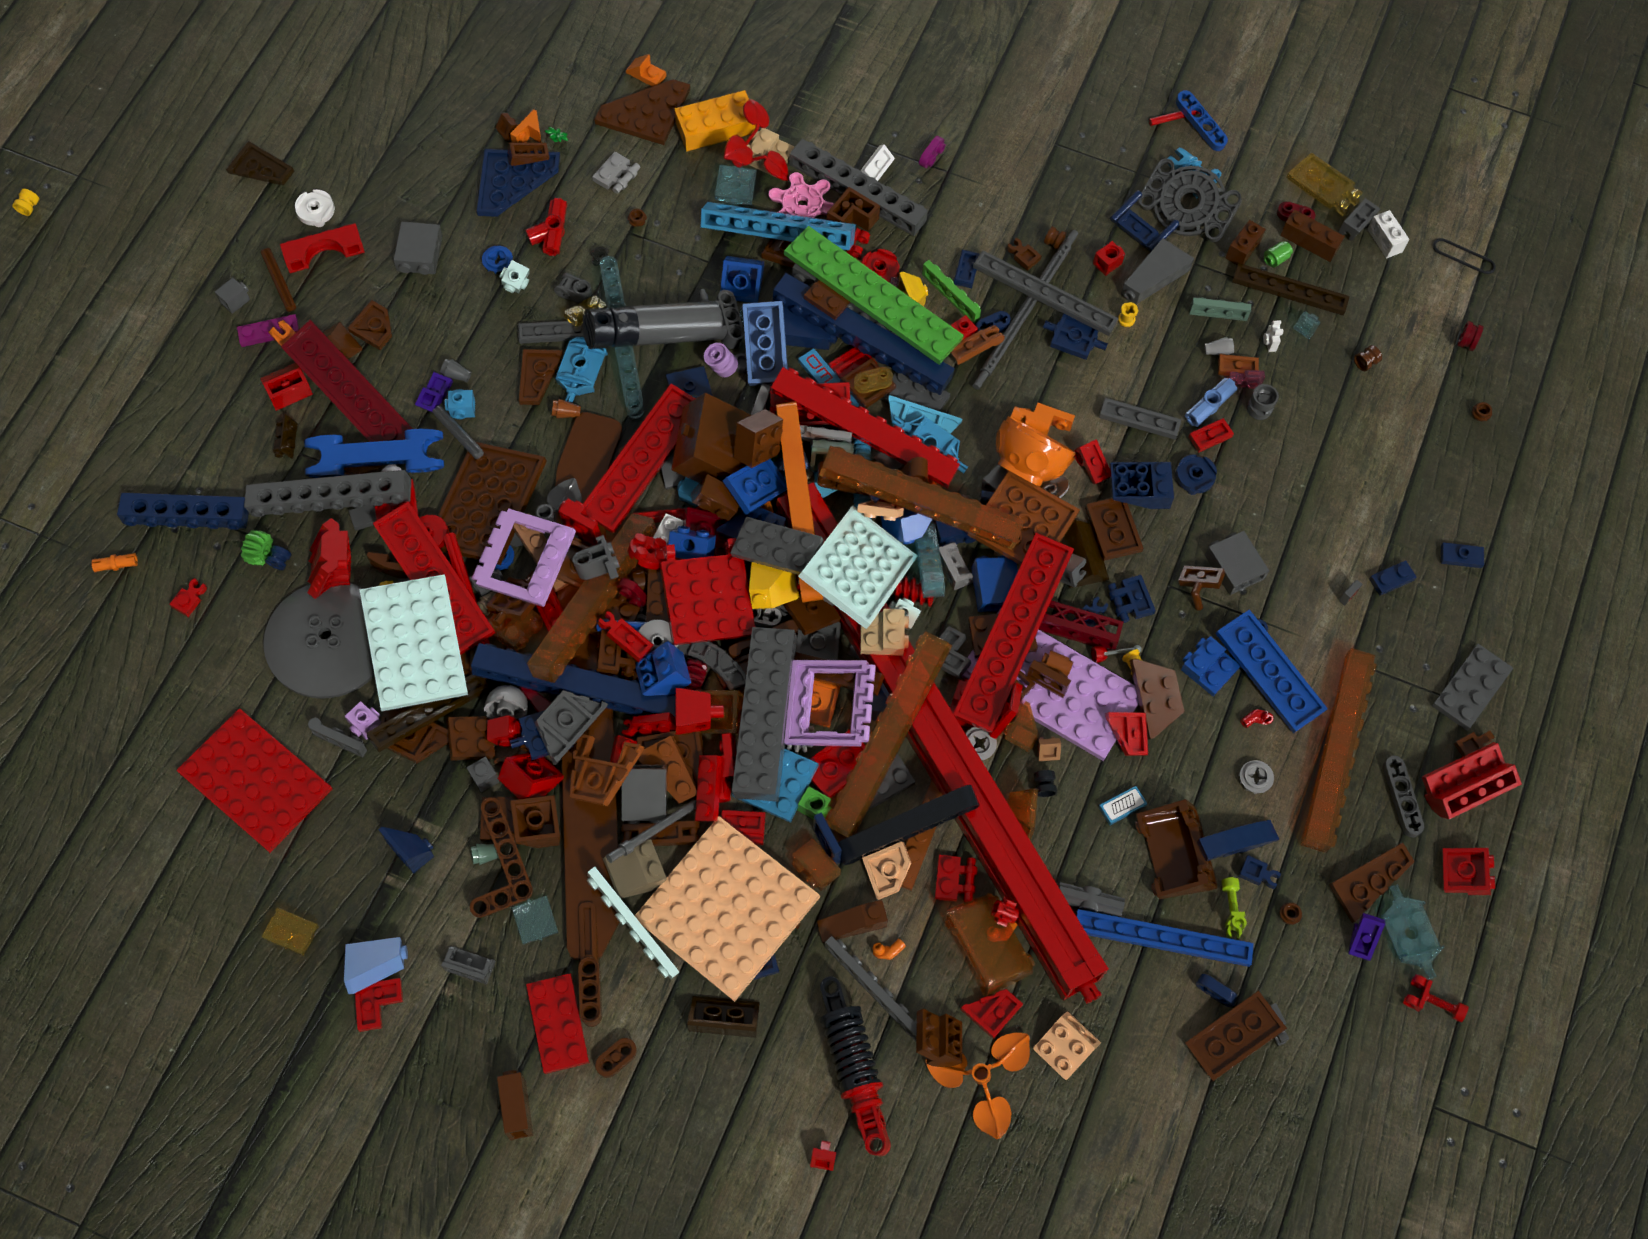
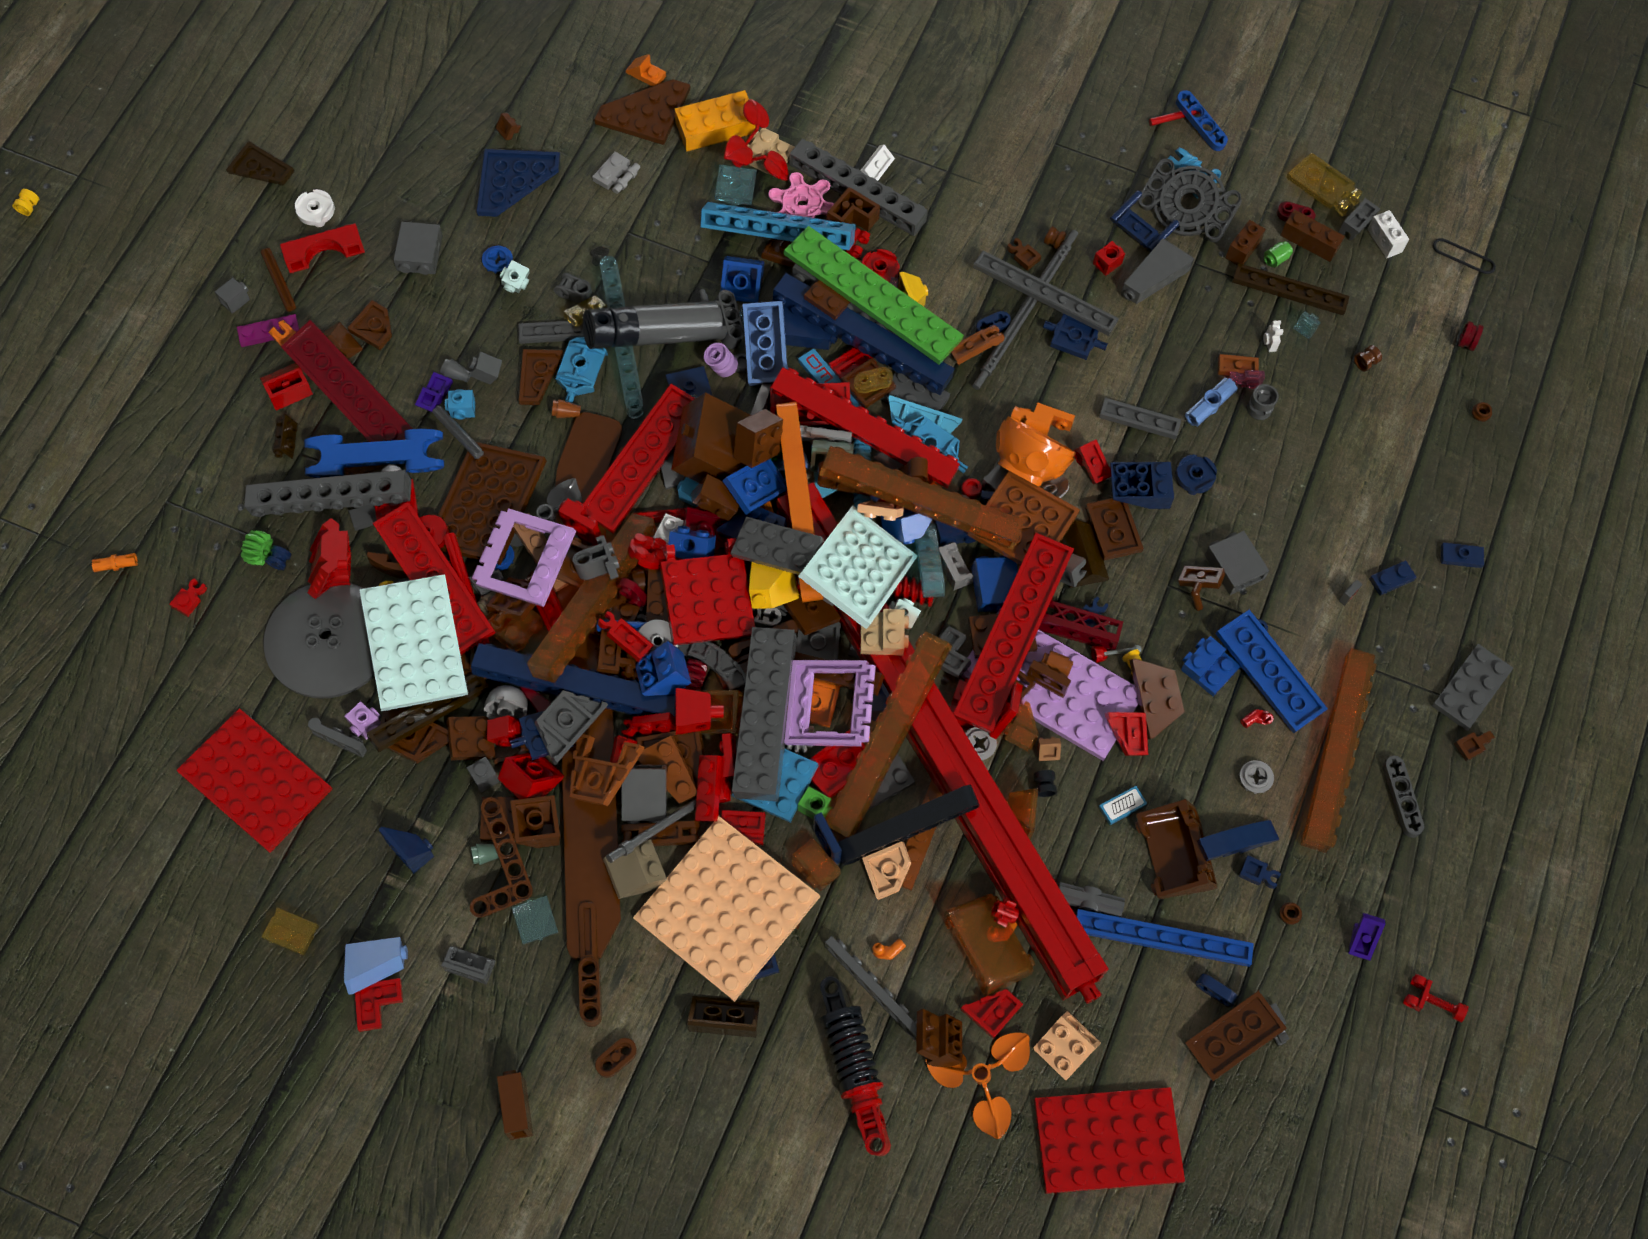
dark blue brick [117,493,249,530] -> none
reddish brown slope [508,143,550,166] -> none
orange slope [510,109,542,143] -> none
red piece [525,198,567,256] -> none
red plate [526,973,590,1074] -> none
green plant [545,127,568,142] -> none
light aqua plate [587,867,679,979] -> none
reddish brown plate [628,209,647,227] -> none
red tile [810,1140,836,1171] -> none
reddish brown slope [817,900,888,943] -> none
magenta plate [919,135,946,168] -> none
bright green plate [922,260,981,324] -> none
red plate [935,855,977,903] -> none
red plate [951,315,978,340] -> none
dark blue plate [954,250,980,289] -> none
dark blue plate [1108,575,1156,623] -> none
yellow bush [1118,302,1138,327] -> none
red plate [1188,418,1234,453] -> none
sand green plate [1189,297,1251,321] -> none
light grey cone [1205,337,1234,355] -> none
lime bar [1221,877,1247,939] -> none
reddish brown wing [1329,843,1415,923] -> none
clear light blue plate [1381,884,1445,980] -> none
red brick [1422,742,1522,819] -> none
red plate [1443,848,1495,895] -> none
none -> dark grey brick [468,351,502,385]
none -> red tile [961,478,982,499]
none -> red plate [1034,1087,1185,1194]

